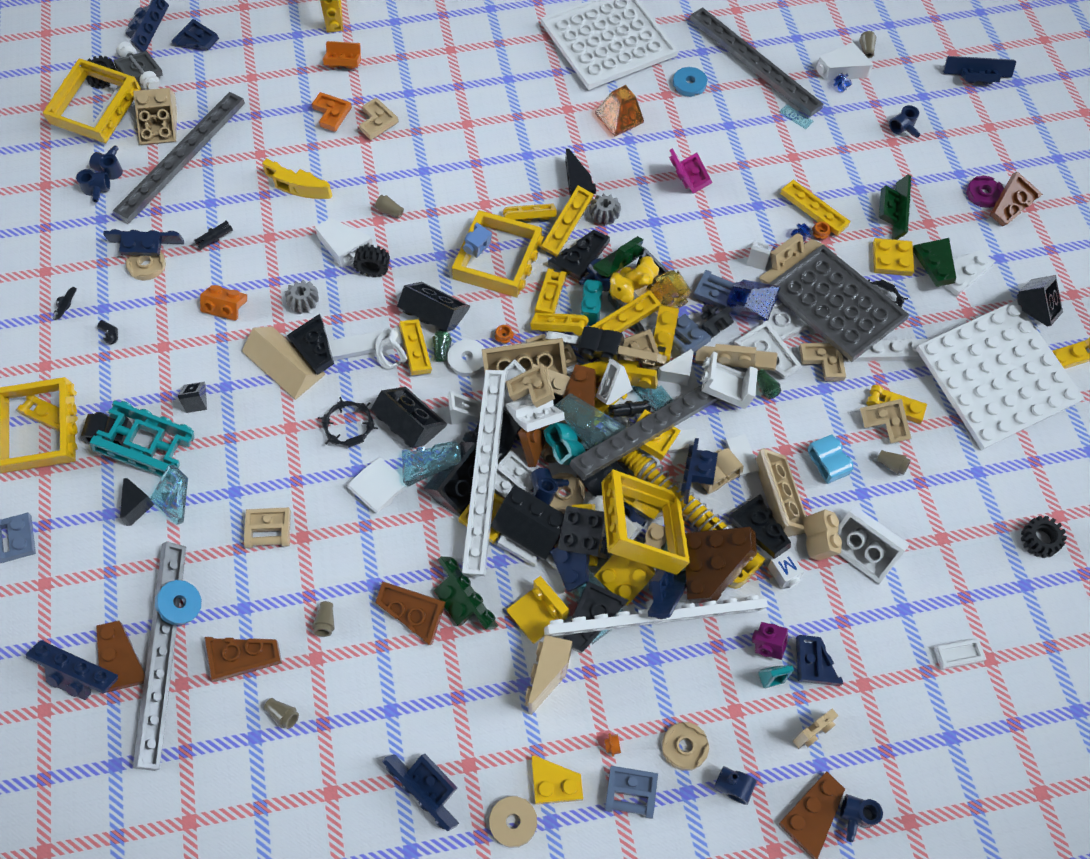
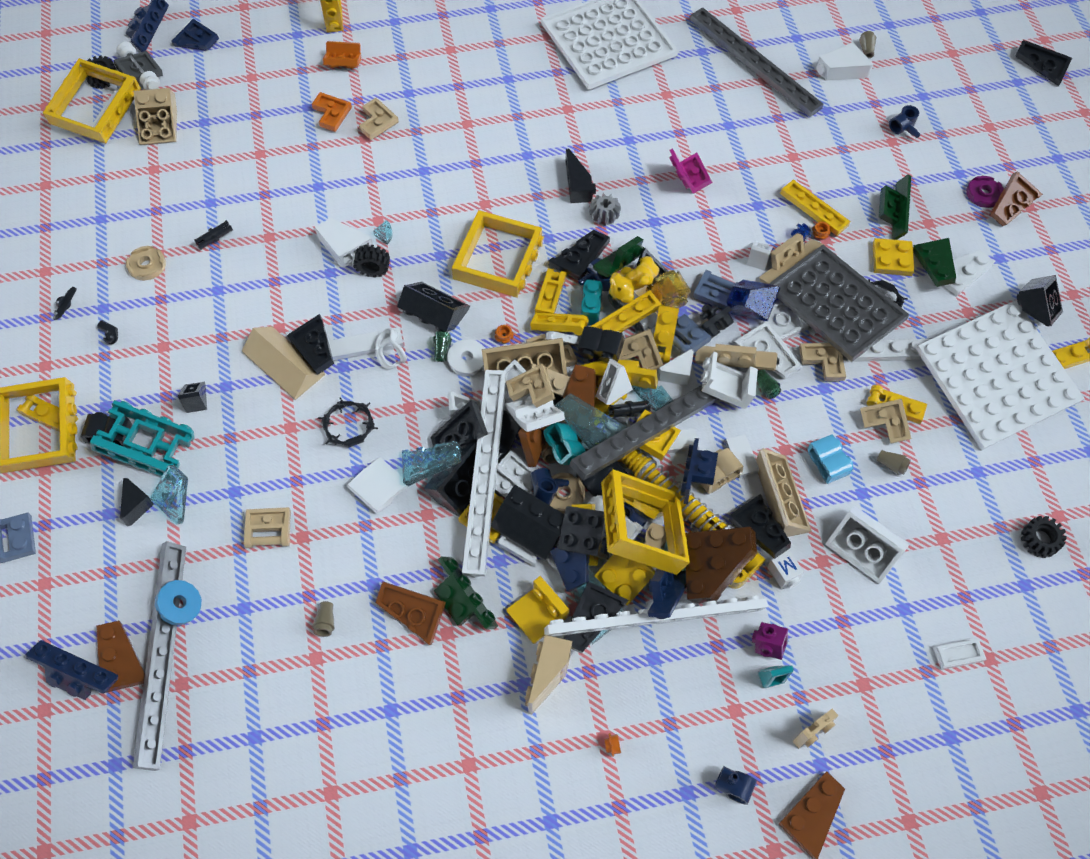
dark blue piece [76,169,110,202] -> none
dark blue piece [89,145,123,180] -> none
dark blue bracket [103,229,184,256] -> none
flat silver plate [113,92,245,223] -> none
orange bracket [200,285,247,321] -> none
dark orange wing [205,637,282,682] -> none
yellow slope [262,158,332,199] -> none
dark tan cone [264,698,299,729] -> none
light grey gear [285,280,319,313] -> none
black slope [371,387,447,448] -> none
dark tan cone [375,195,404,218] -> none
dark blue bracket [382,754,459,831] -> none
yellow plate [399,319,432,375] -> none
medium blue brick [463,223,492,258] -> none
tan tile [489,796,537,848] -> none
yellow plate [503,203,557,221] -> none
yellow wing [532,756,583,805] -> none
yellow plate [541,185,594,257] -> none
clear orange slope [595,85,644,137] -> none
sand blue plate [605,766,658,819] -> none
tan wing [617,346,667,366] -> none
tan tile [662,722,709,771] -> none
dark azure tile [673,67,708,97] -> none
clear light blue sticker [779,104,814,129] -> none
dark blue wing [796,635,843,686] -> none
tan brick [804,509,842,561] -> none
clear blue plate [833,73,852,93] -> none
dark blue piece [840,794,883,842] -> none
dark blue bracket [943,56,1016,84] -> none
none -> clear light blue tile [373,220,393,245]
none -> black wing [430,400,488,455]
none -> black wing [1015,40,1072,86]

